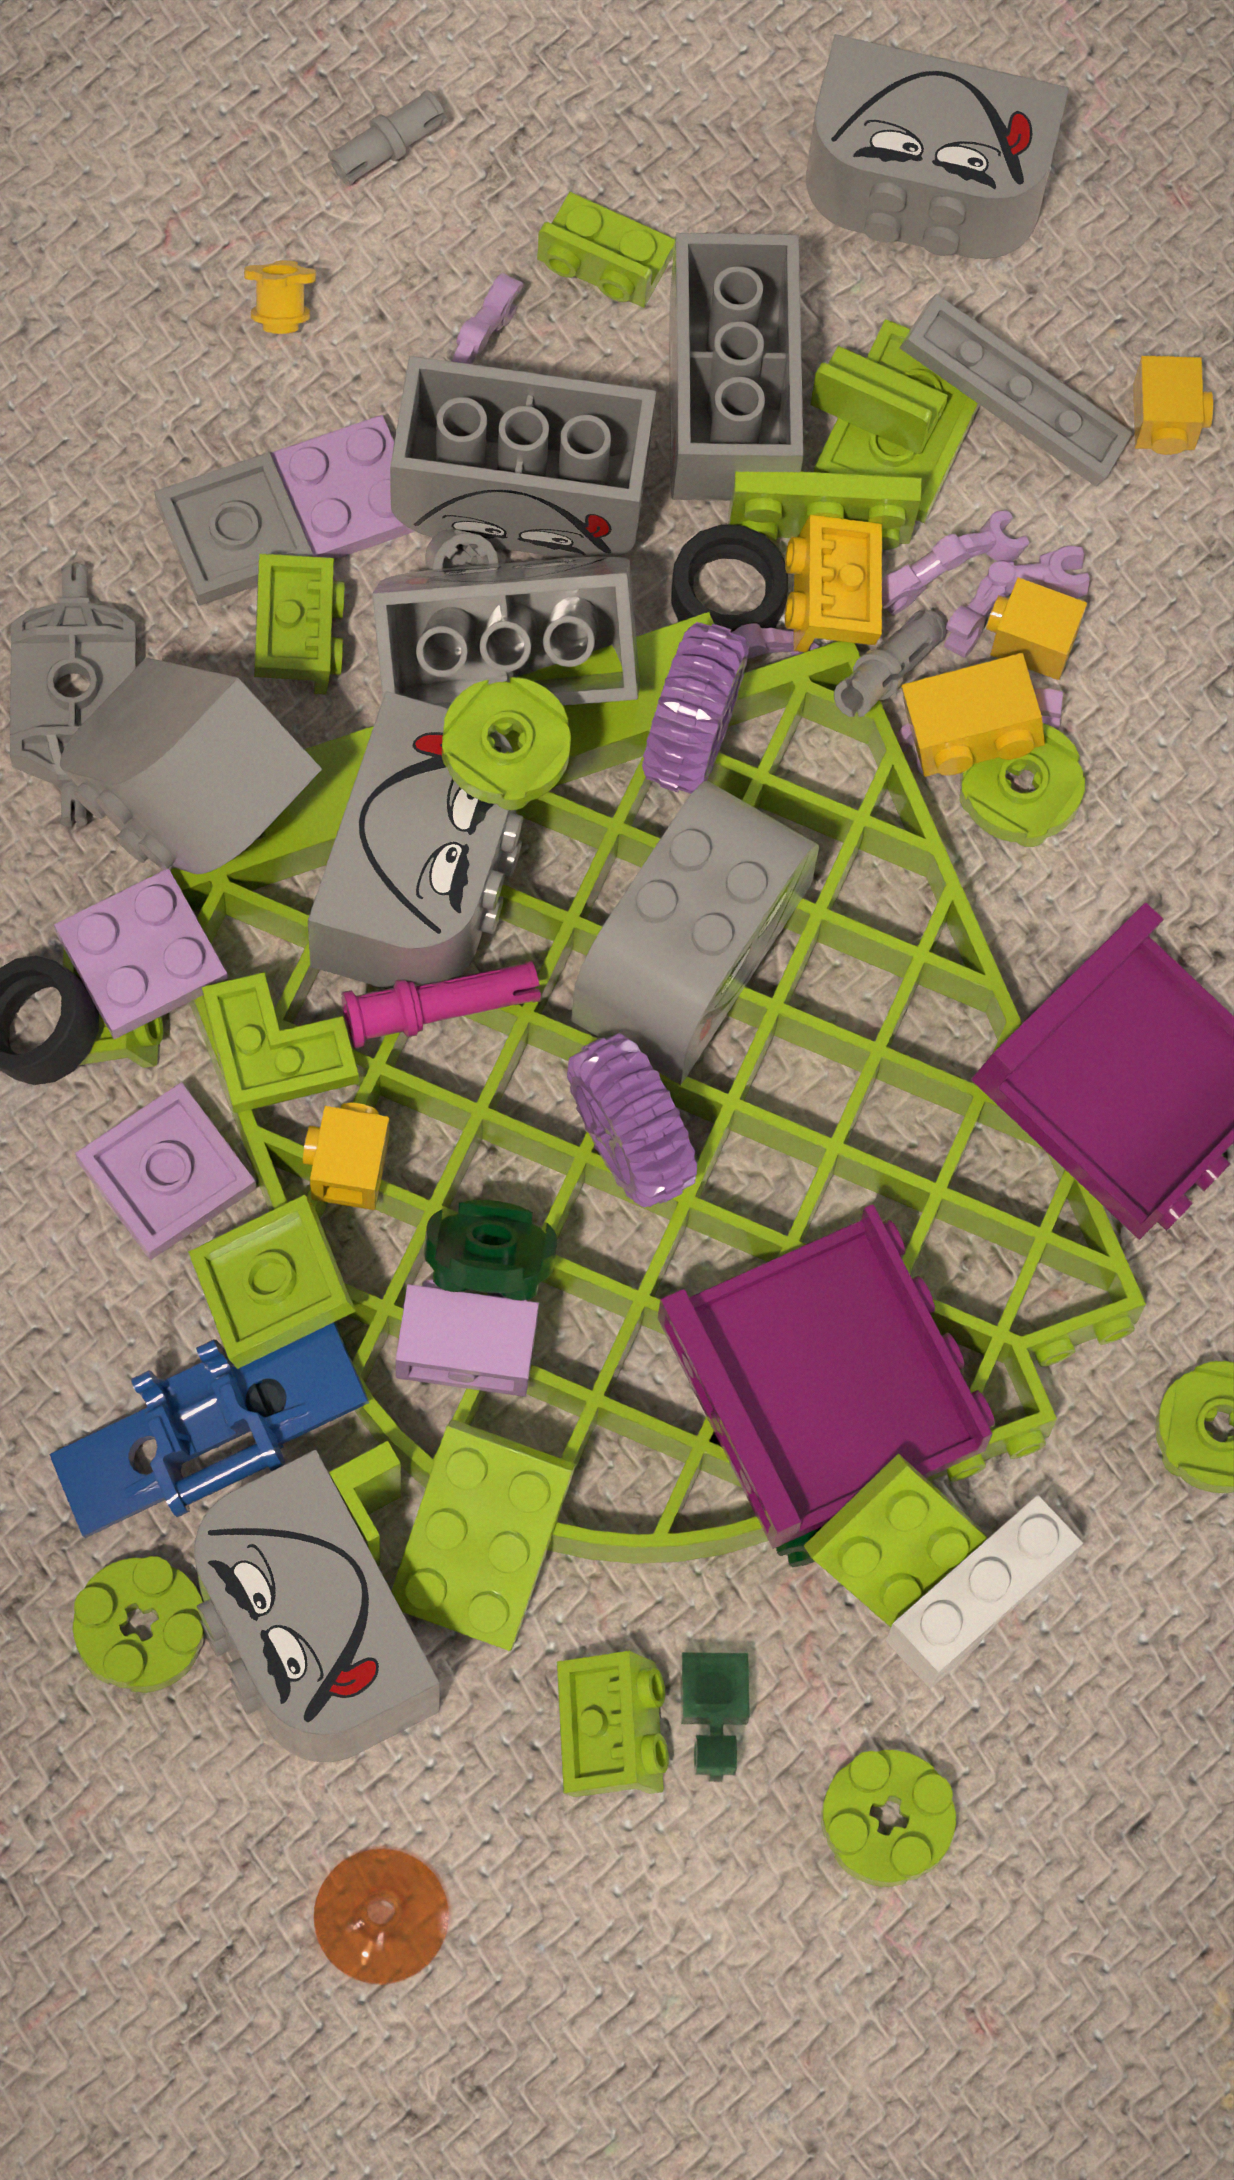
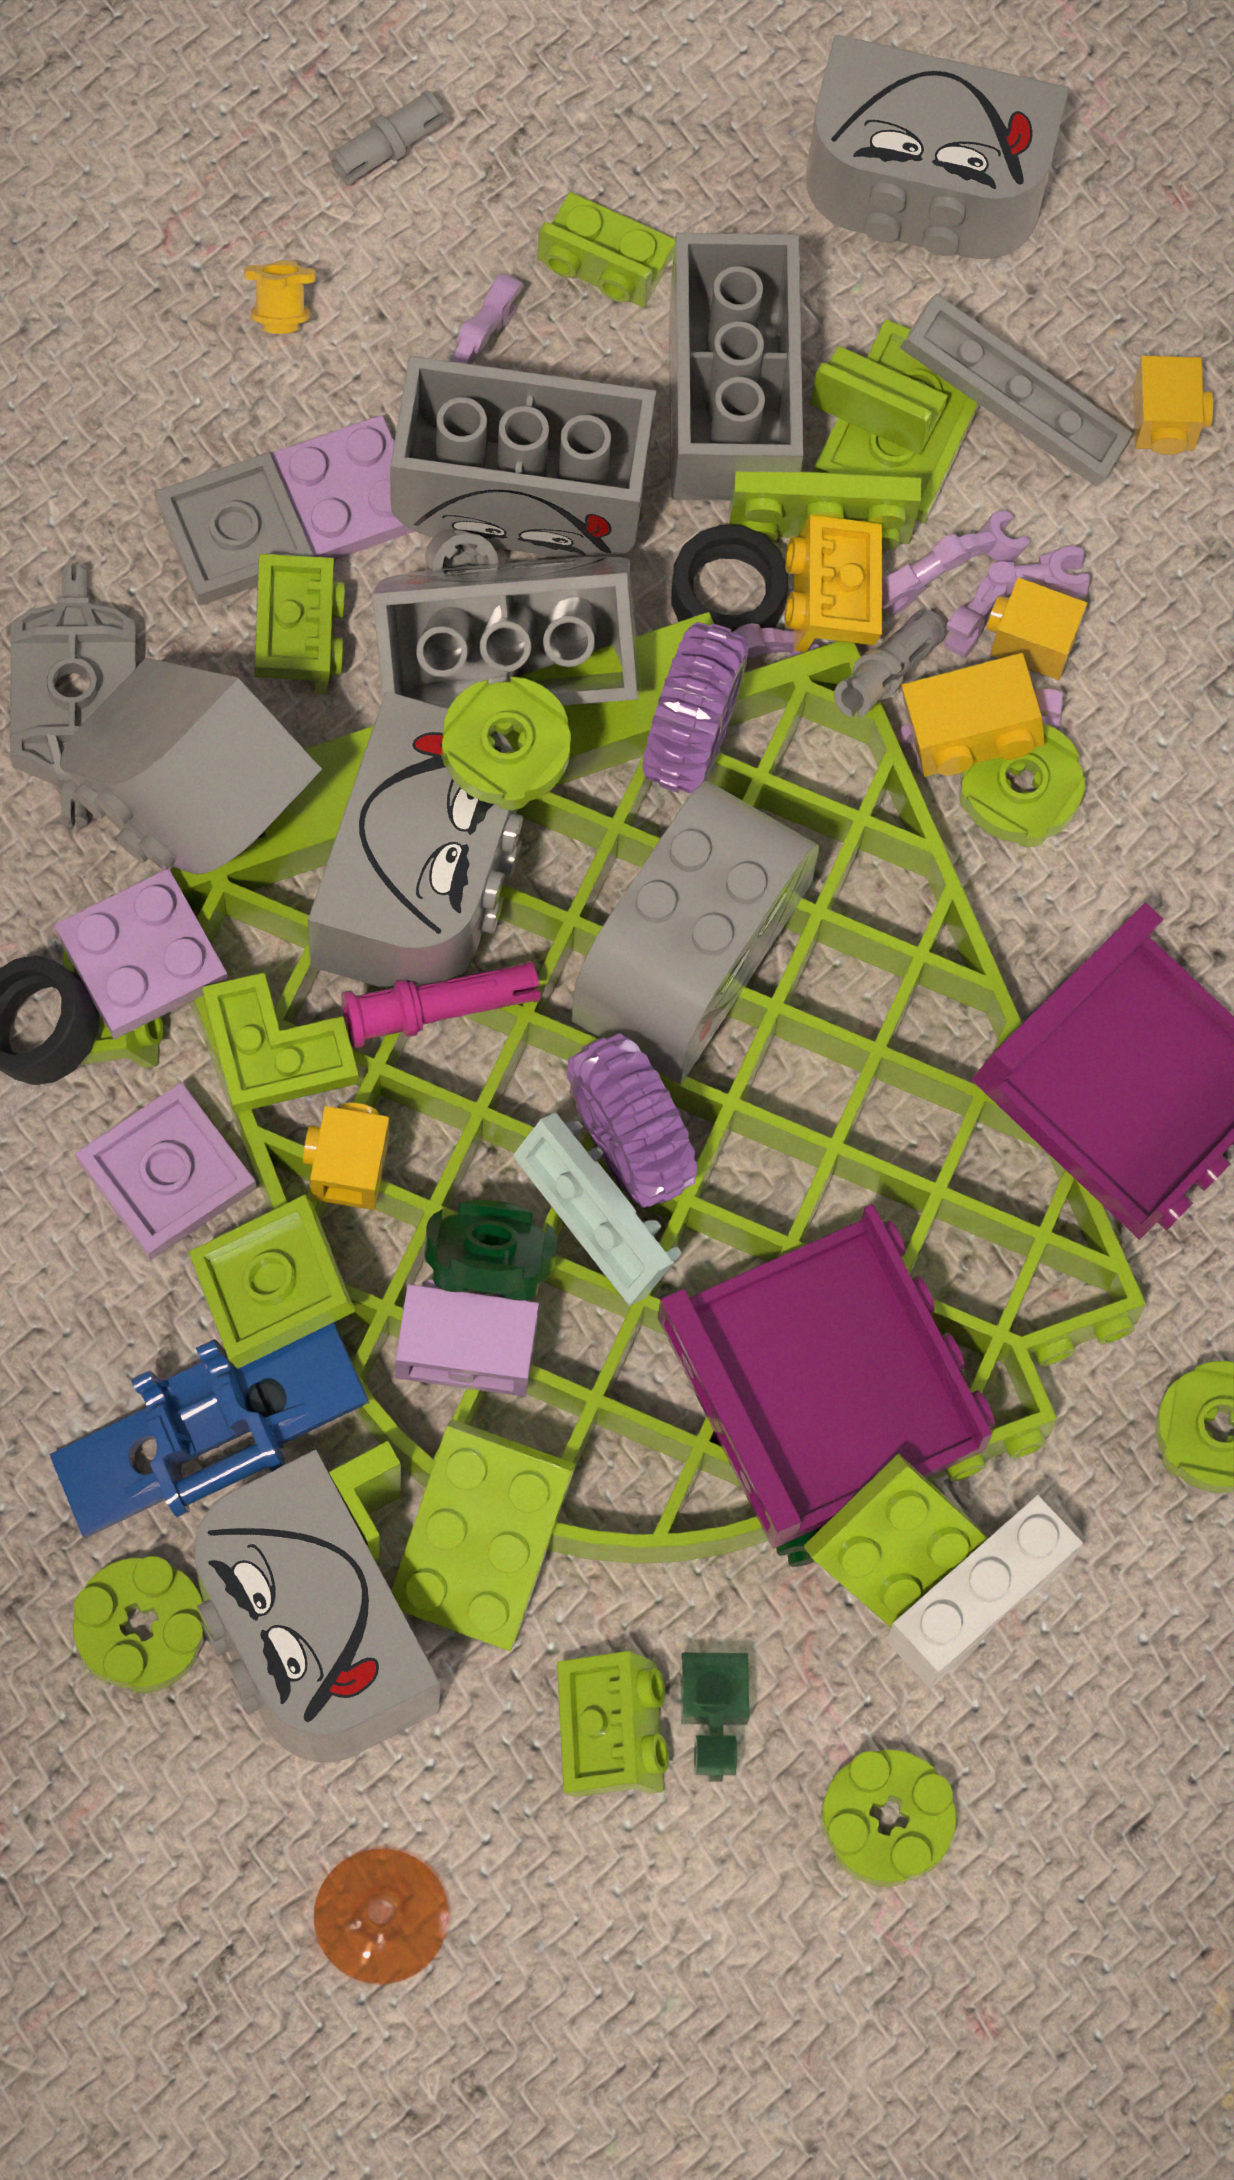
none -> light aqua plate [513,1112,682,1306]

